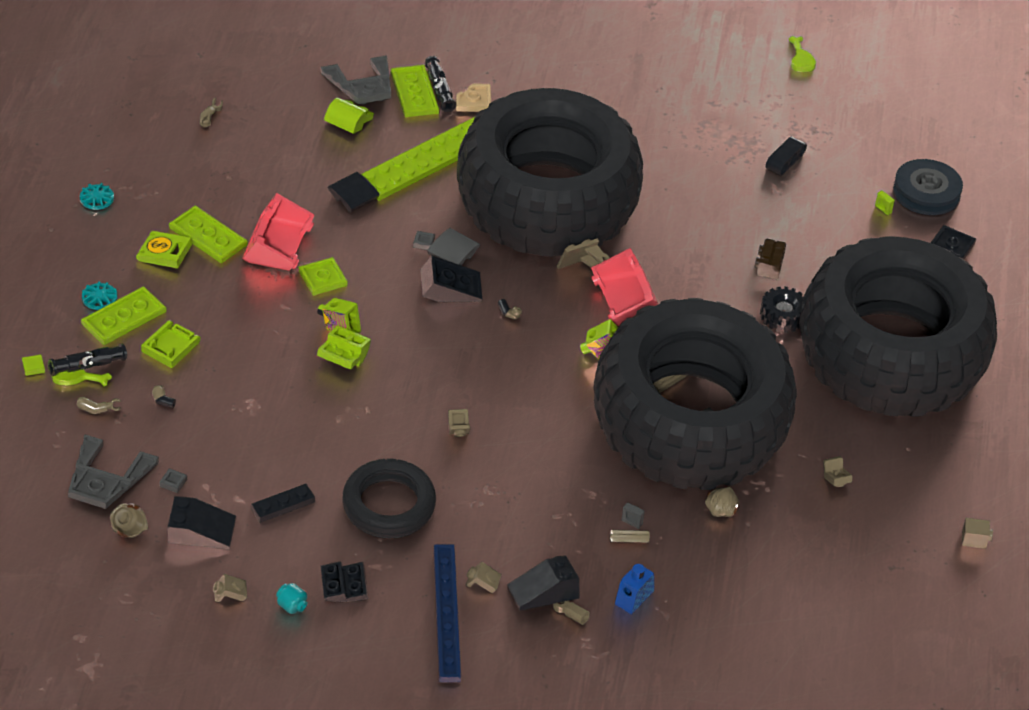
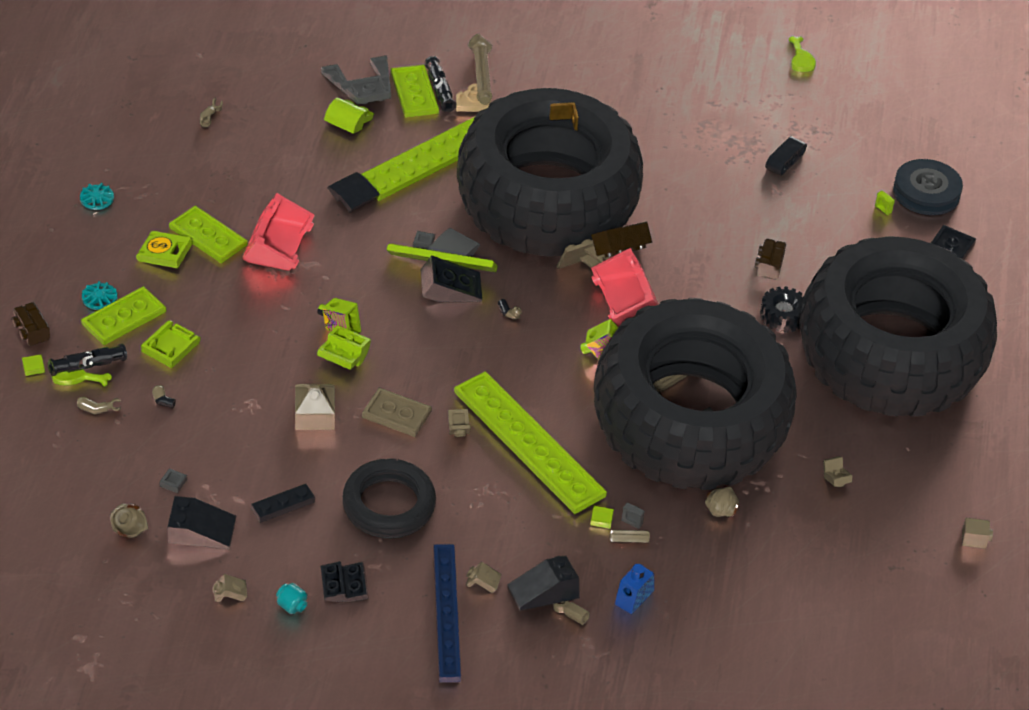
dark grey wing [68,434,159,509] -> none
lime tile [299,257,348,296] -> none
none -> dark brown brick [11,302,50,346]
none -> dark tan piece [295,384,335,430]
none -> dark tan tile [362,388,432,437]
none -> lime tile [387,243,498,272]
none -> lime plate [454,371,607,514]
none -> dark tan piece [468,34,492,105]
none -> pearl gold bracket [549,102,579,131]
none -> lime tile [590,506,614,529]
none -> dark brown brick [591,221,653,258]

